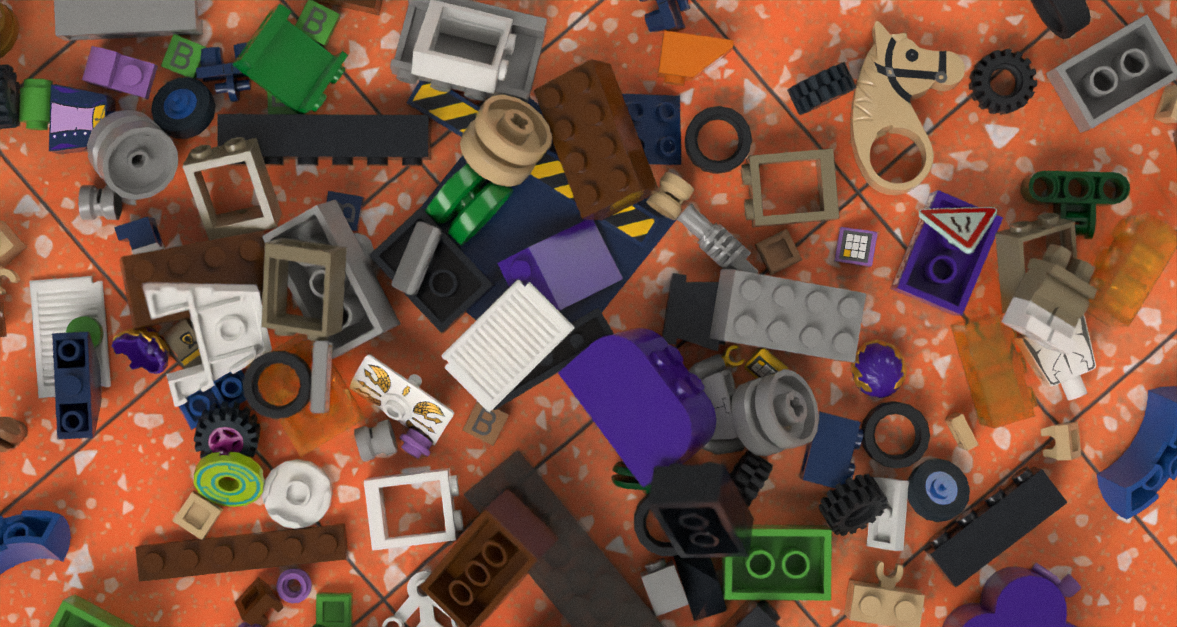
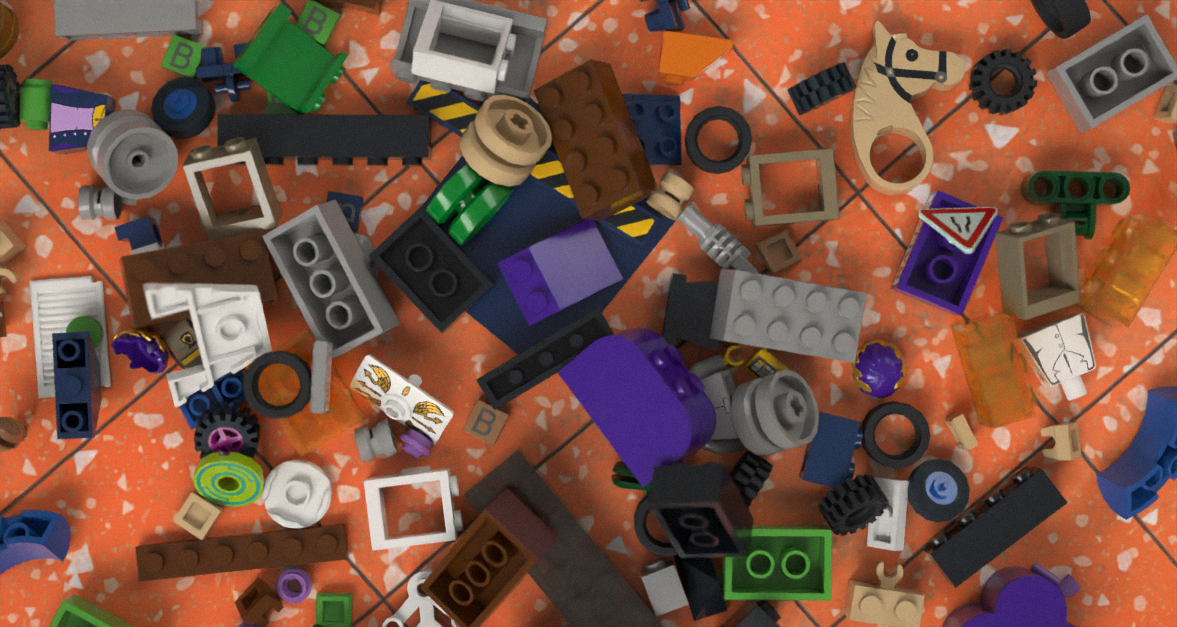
medium lavender brick [82,46,158,99] -> none
dark tan window [261,238,347,341] -> none
light grey slope [392,221,442,296] -> none
white window [441,279,575,413] -> none
slope [834,227,878,267] -> none
dark tan hips [1001,244,1098,355] -> none

